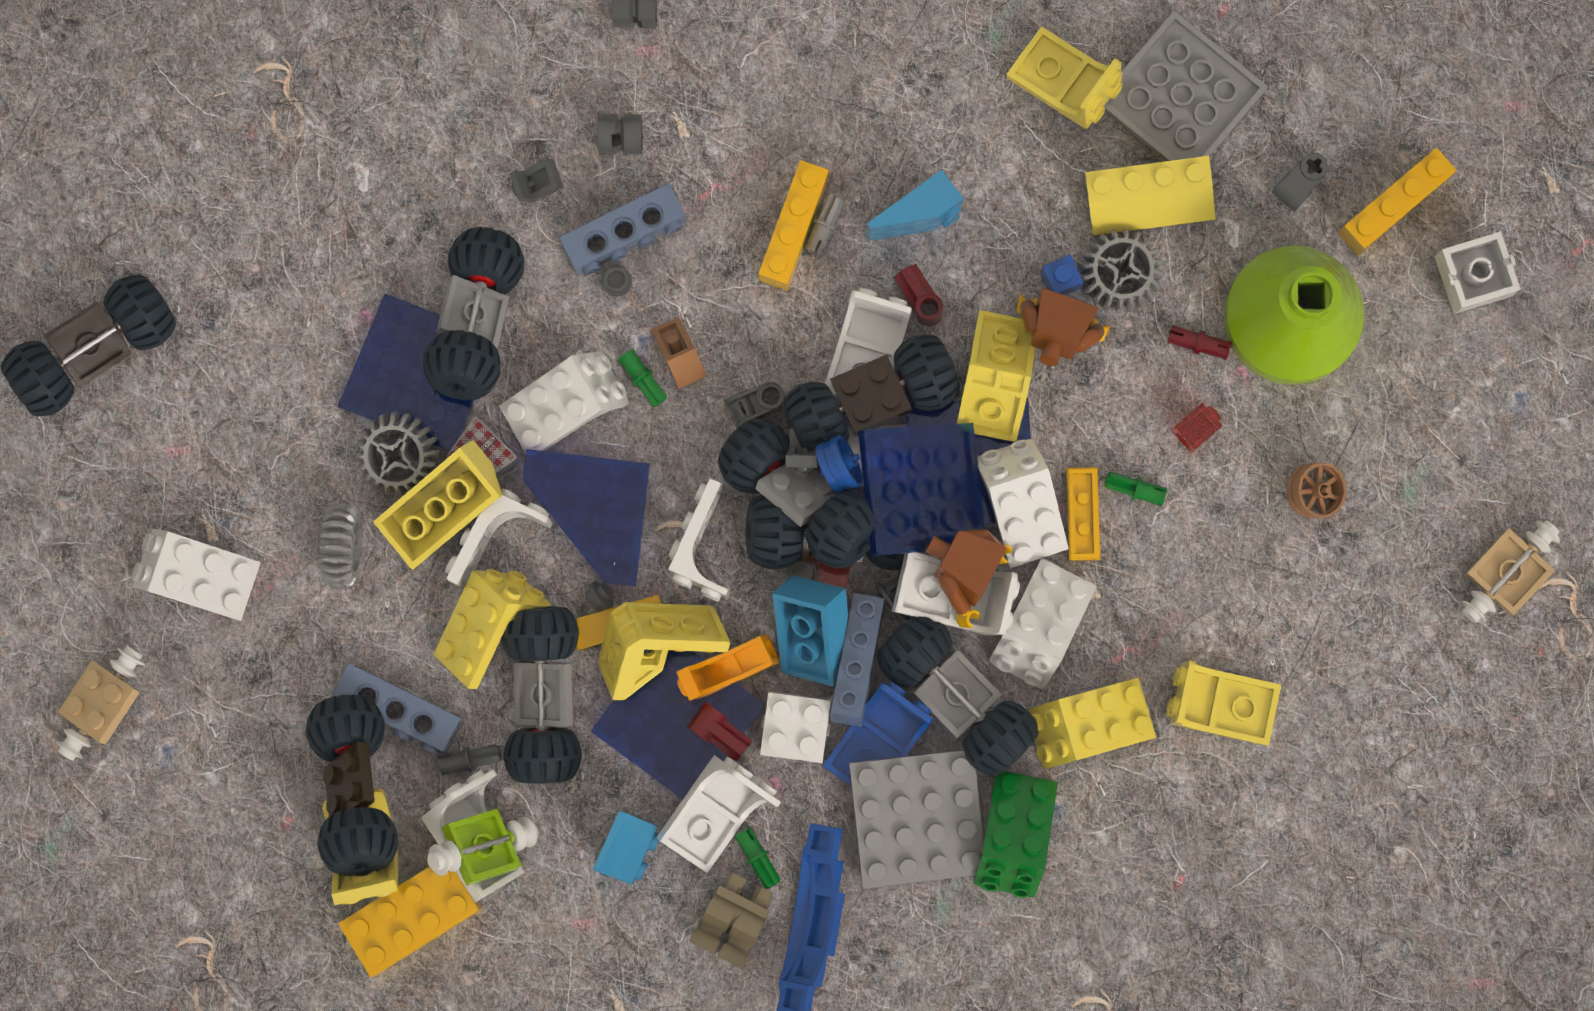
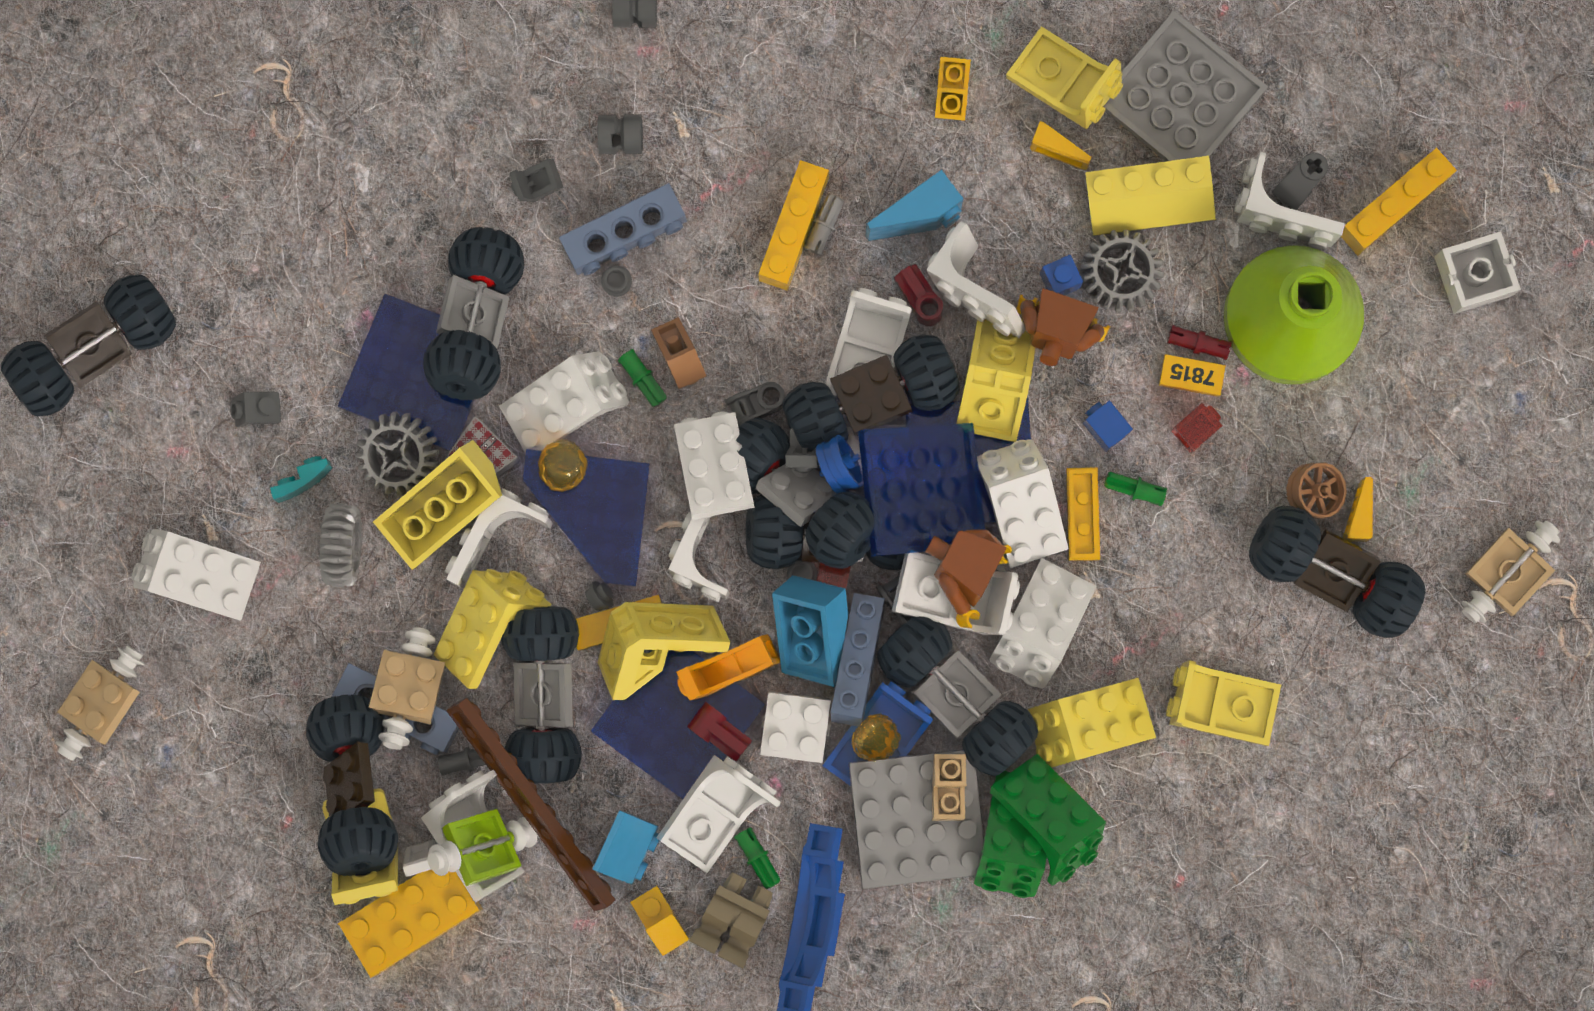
none -> dark grey bracket [230,392,281,427]
none -> teal slope [270,456,333,503]
none -> tan plate [369,627,445,750]
none -> white tile [403,839,437,877]
none -> reddish brown plate [446,698,616,911]
none -> clear yellow hair [538,439,588,492]
none -> yellow slope [630,885,690,956]
none -> white bracket [674,411,755,520]
none -> clear yellow hair [852,714,901,763]
none -> white bracket [927,222,1026,338]
none -> tan slope [932,754,967,821]
none -> yellow slope [935,57,971,121]
none -> green bracket [990,754,1106,886]
none -> yellow slope [1030,121,1092,170]
none -> blue brick [1083,400,1133,452]
none -> yellow tile [1159,354,1226,397]
none -> white bracket [1234,151,1345,249]
none -> black plate [1249,506,1425,638]
none -> yellow slope [1343,477,1373,542]

